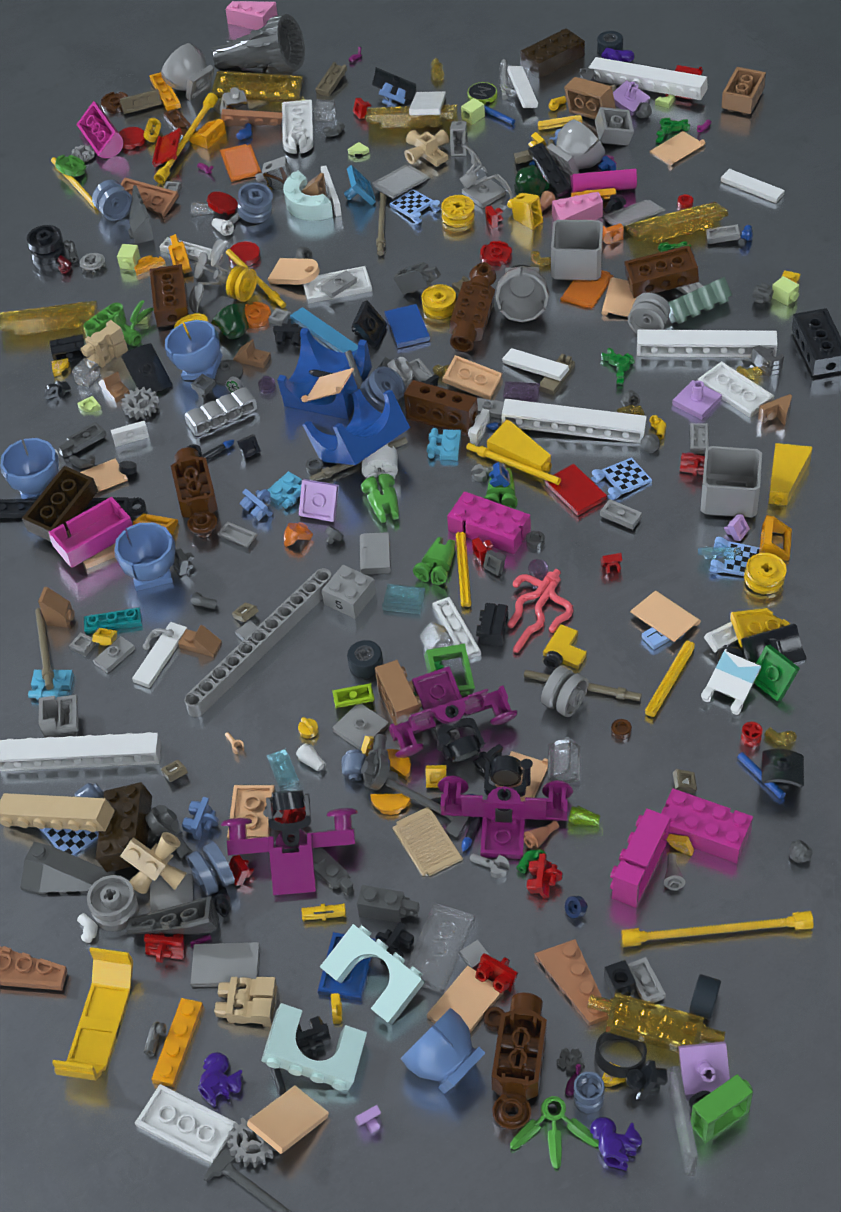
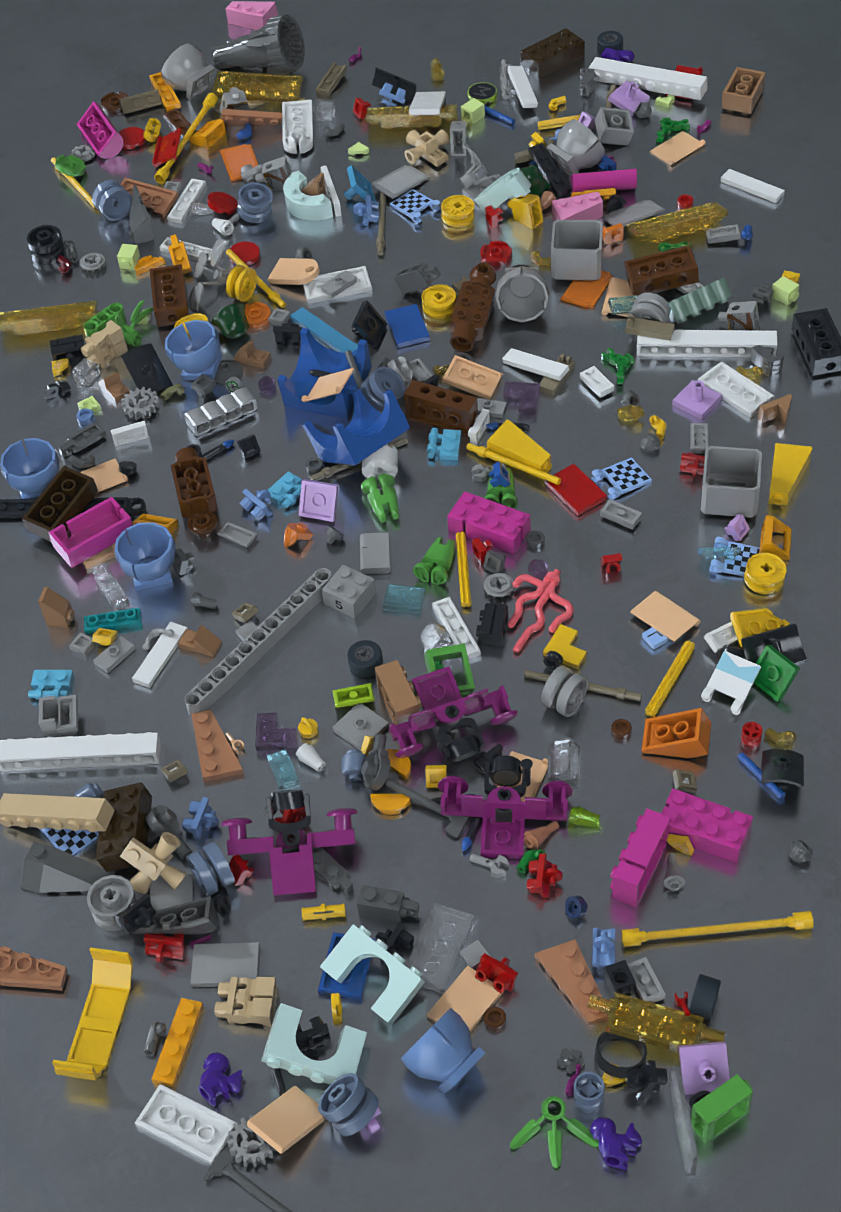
dark tan bar [35,608,54,690] -> none
white arm [77,913,98,943] -> none
light nougat tile [227,785,275,840] -> none
tan window [392,807,463,876] -> none
reddish brown brick [492,992,547,1130] -> none
white brick [501,399,646,443] -> none
medium nougat brick [564,77,616,119] -> none
none -> medium blue tile [76,409,95,425]
none -> clear leg [92,562,130,611]
none -> black hips [115,895,157,936]
none -> olive arm [159,383,185,402]
none -> white tile [167,179,206,224]
none -> nougat wing [191,710,244,782]
none -> light grey plate [240,164,263,183]
none -> clear purple plate [255,712,297,751]
none -> sand blue wheel [318,1073,379,1136]
none -> medium blue hips [353,195,379,226]
none -> light aqua brick [474,168,531,214]
none -> light grey gear [484,573,514,599]
none -> lavender tile [578,111,596,130]
none -> white plate [580,366,614,398]
none -> medium blue hips [592,928,615,970]
none -> clear light blue plate [608,295,639,315]
none -> dark tan hinge [625,314,675,341]
none -> orange slope [641,708,711,758]
none -> red hand [674,991,691,1016]
none -> light grey torso [718,301,760,331]

